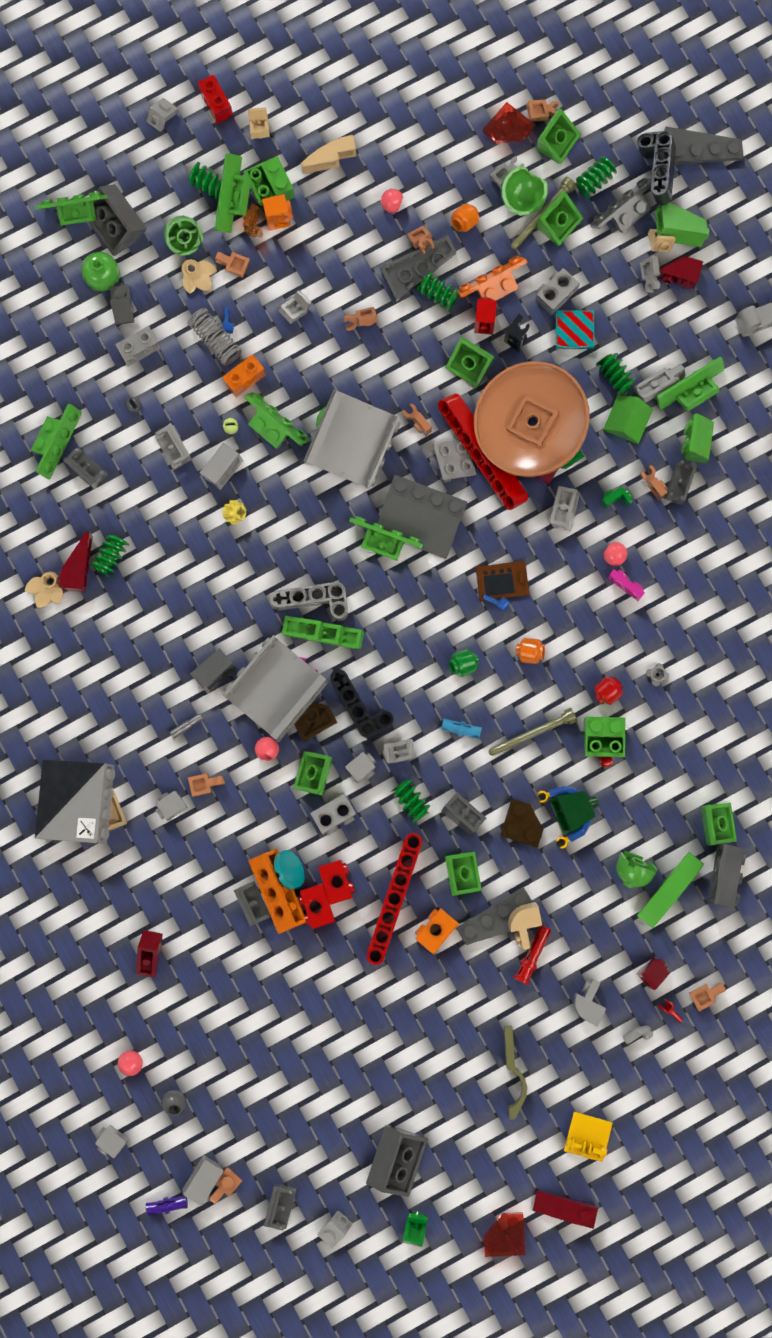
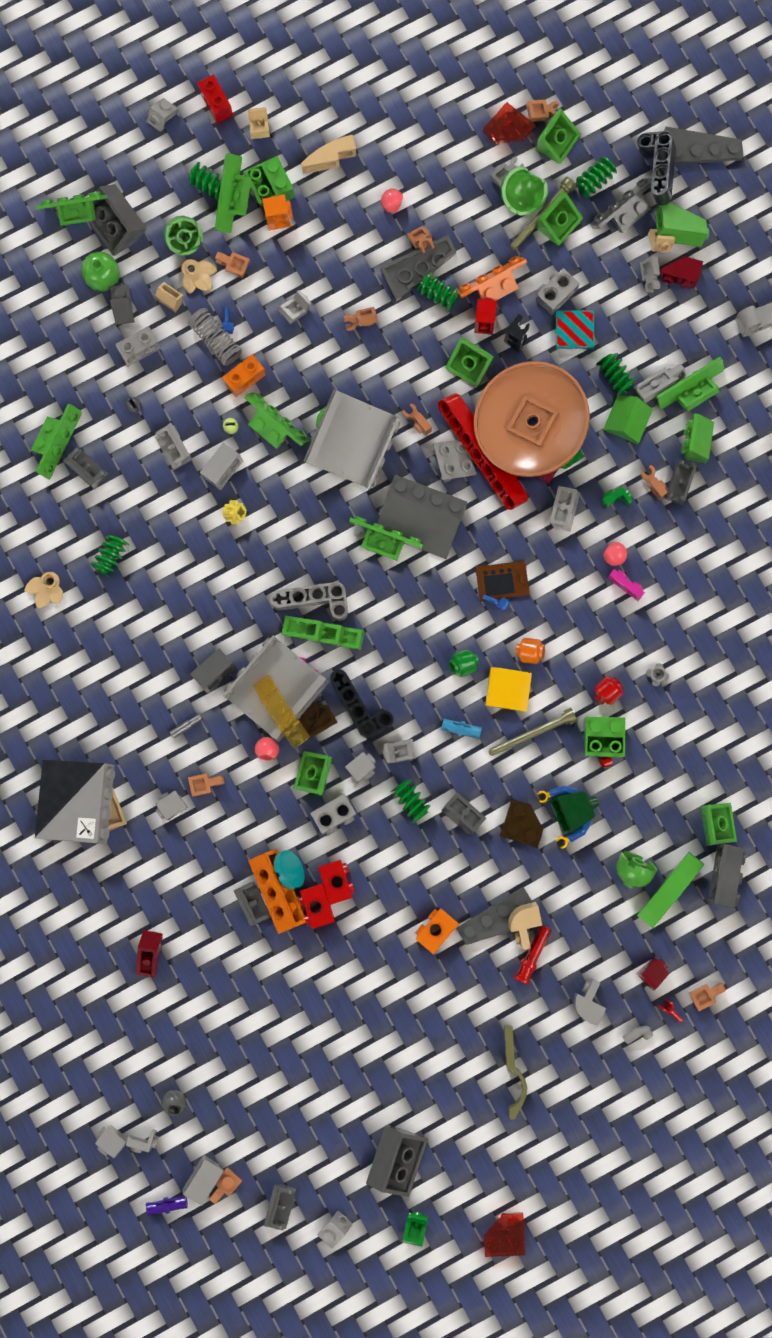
dark red slope [57,532,93,592] -> none
coral piece [118,1050,143,1076] -> none
clear orange bracket [243,204,263,237] -> none
red beam [367,833,422,965] -> none
bright green slope [445,852,482,896] -> none
orange head [451,203,479,232] -> none
dark red slope [532,1190,598,1229] -> none
yellow hinge [564,1112,613,1162] -> none
none -> light grey bracket [126,1129,159,1153]
none -> tan piece [155,282,183,313]
none -> clear yellow slope [254,675,310,749]
none -> yellow slope [485,667,532,712]

